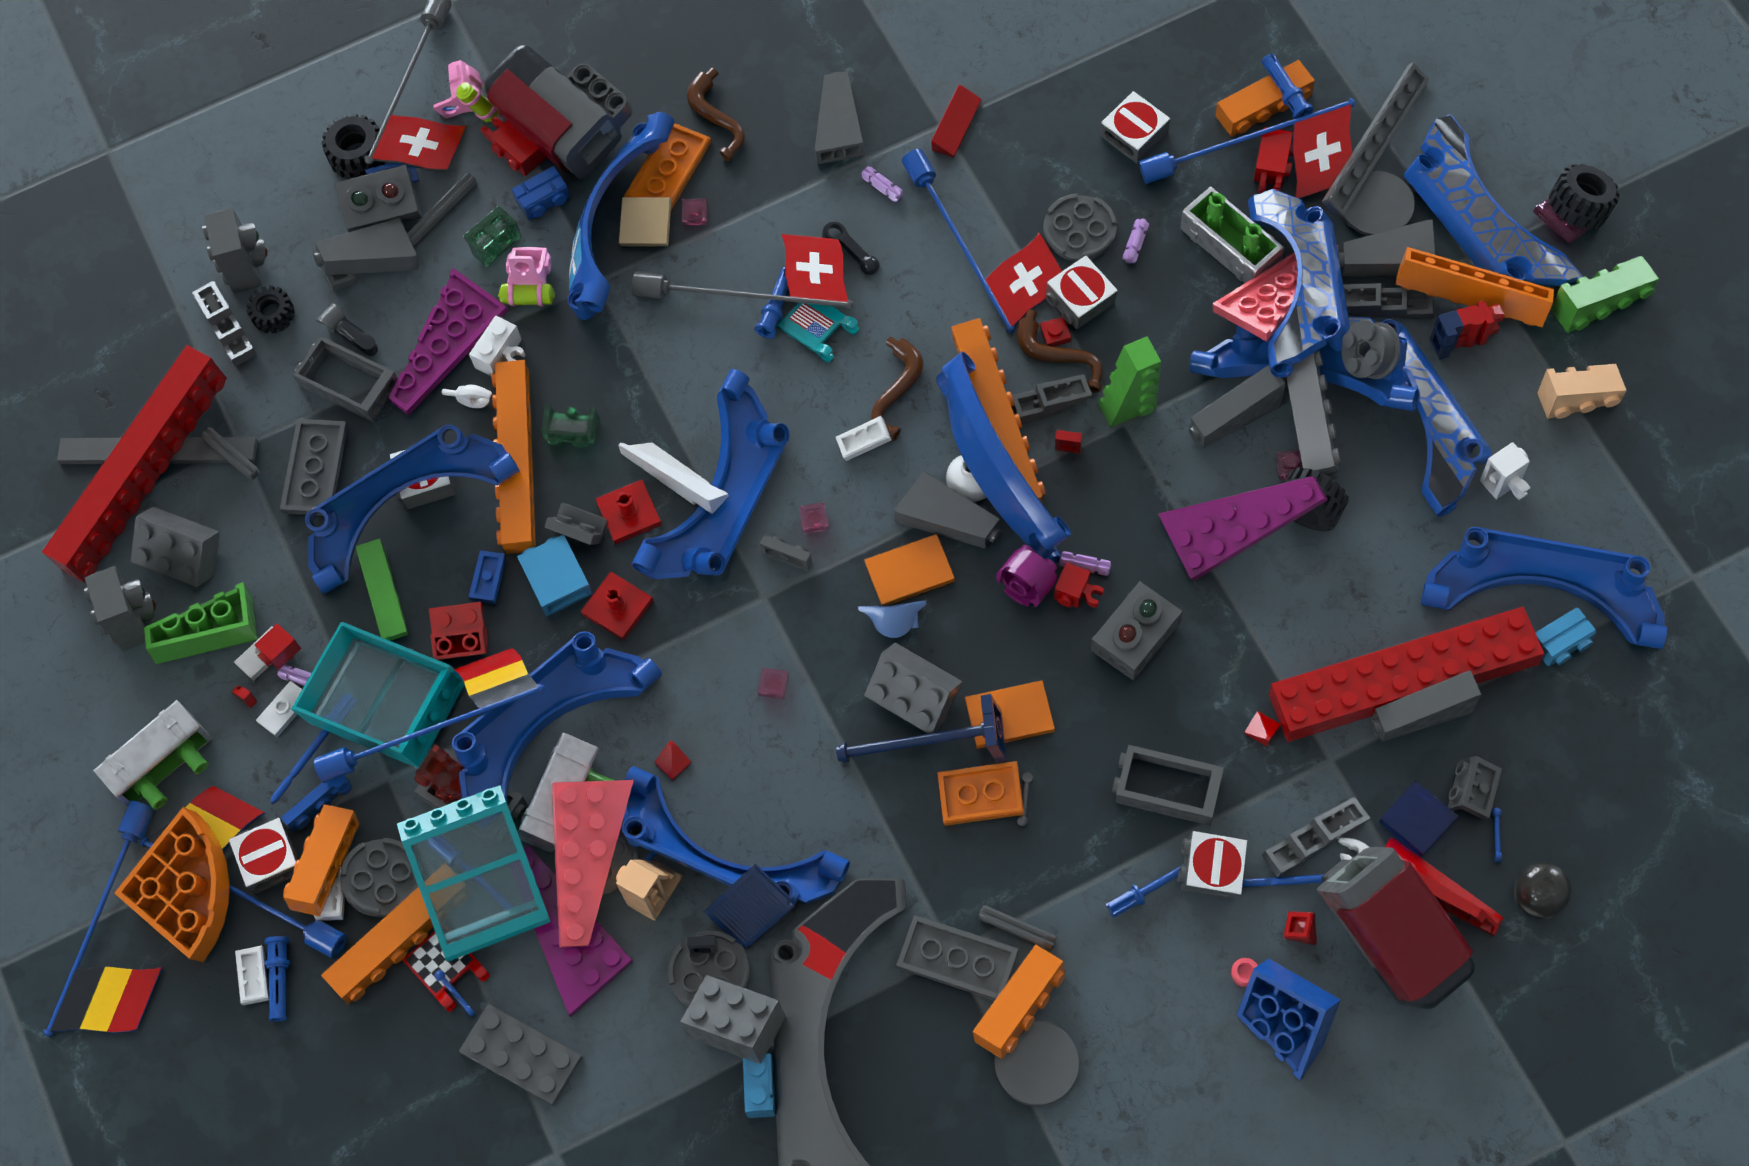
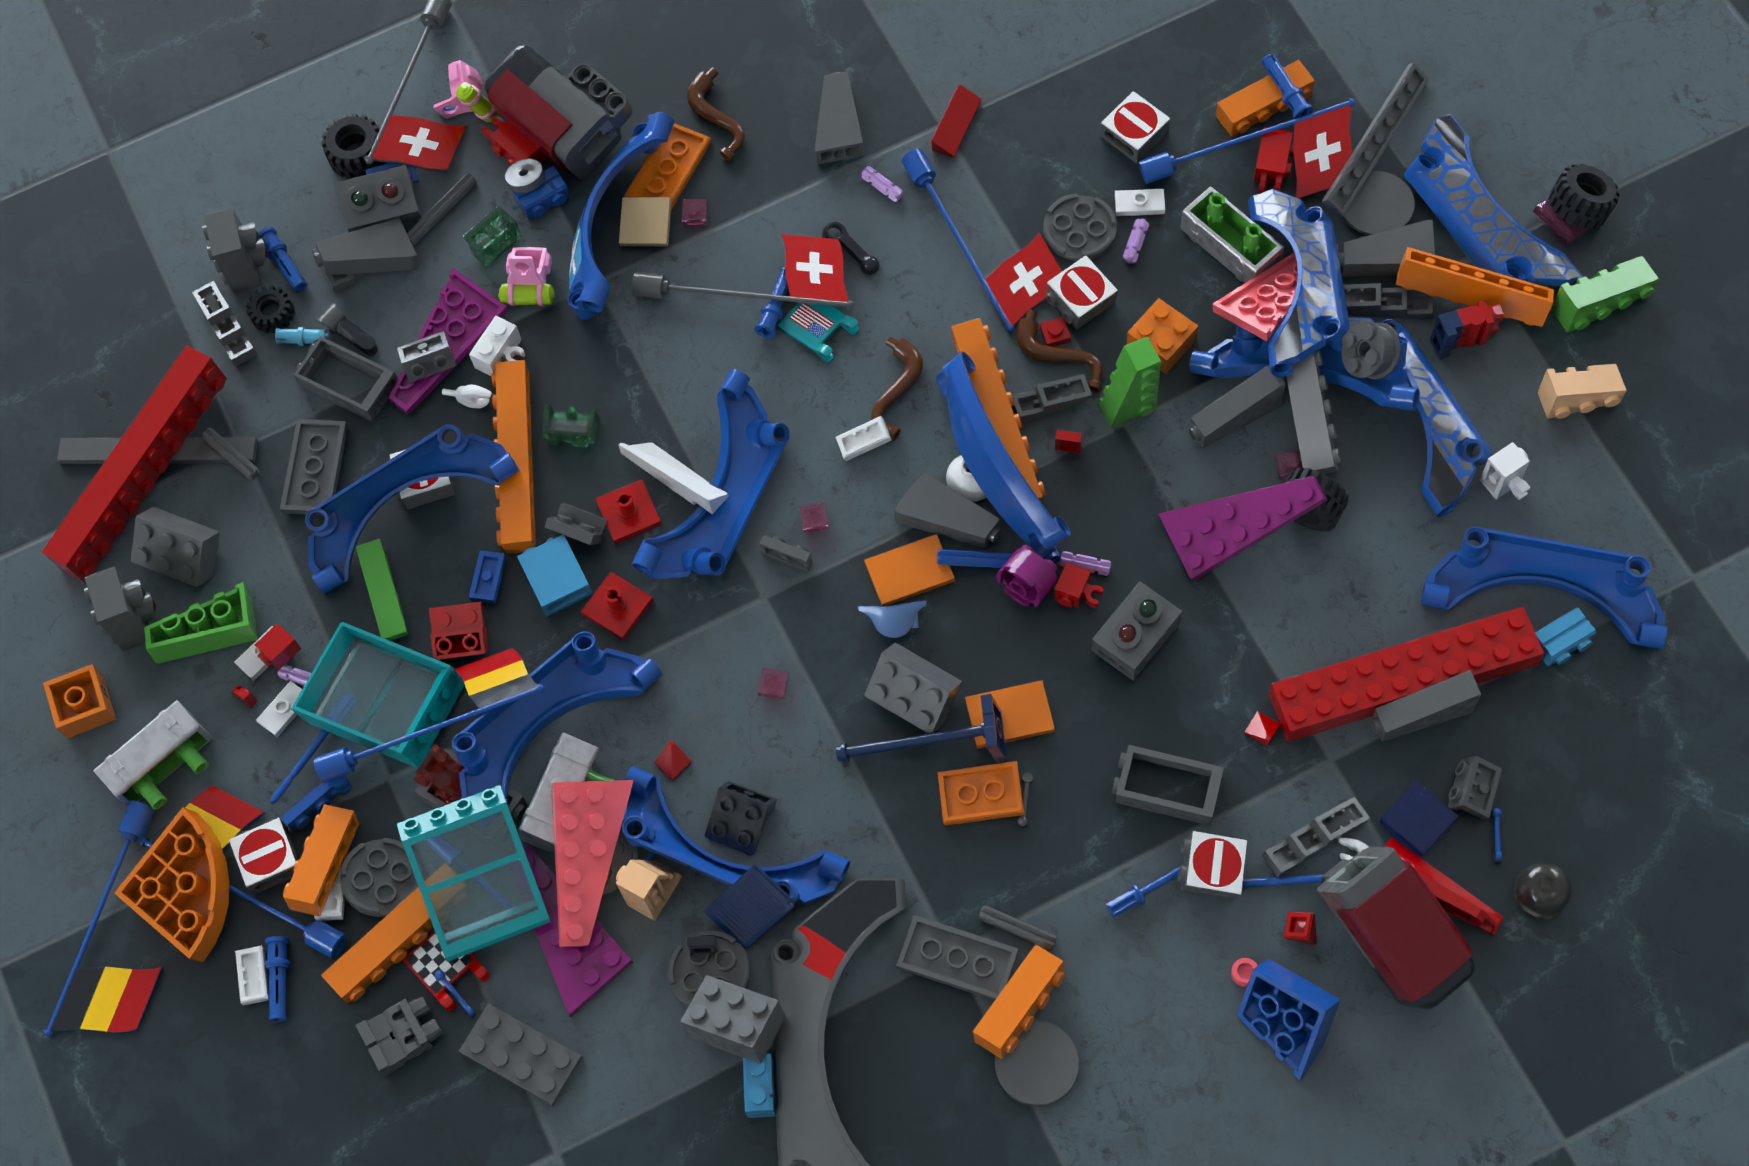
none -> orange brick [43,664,117,739]
none -> blue pin [256,227,308,293]
none -> medium azure pin [275,327,328,346]
none -> dark grey hips [355,997,443,1077]
none -> dark grey bracket [397,331,456,382]
none -> piece [505,159,545,193]
none -> black bracket [705,781,777,855]
none -> blue axle [937,549,1012,568]
none -> white plate [1115,189,1165,216]
none -> orange brick [1126,298,1198,375]

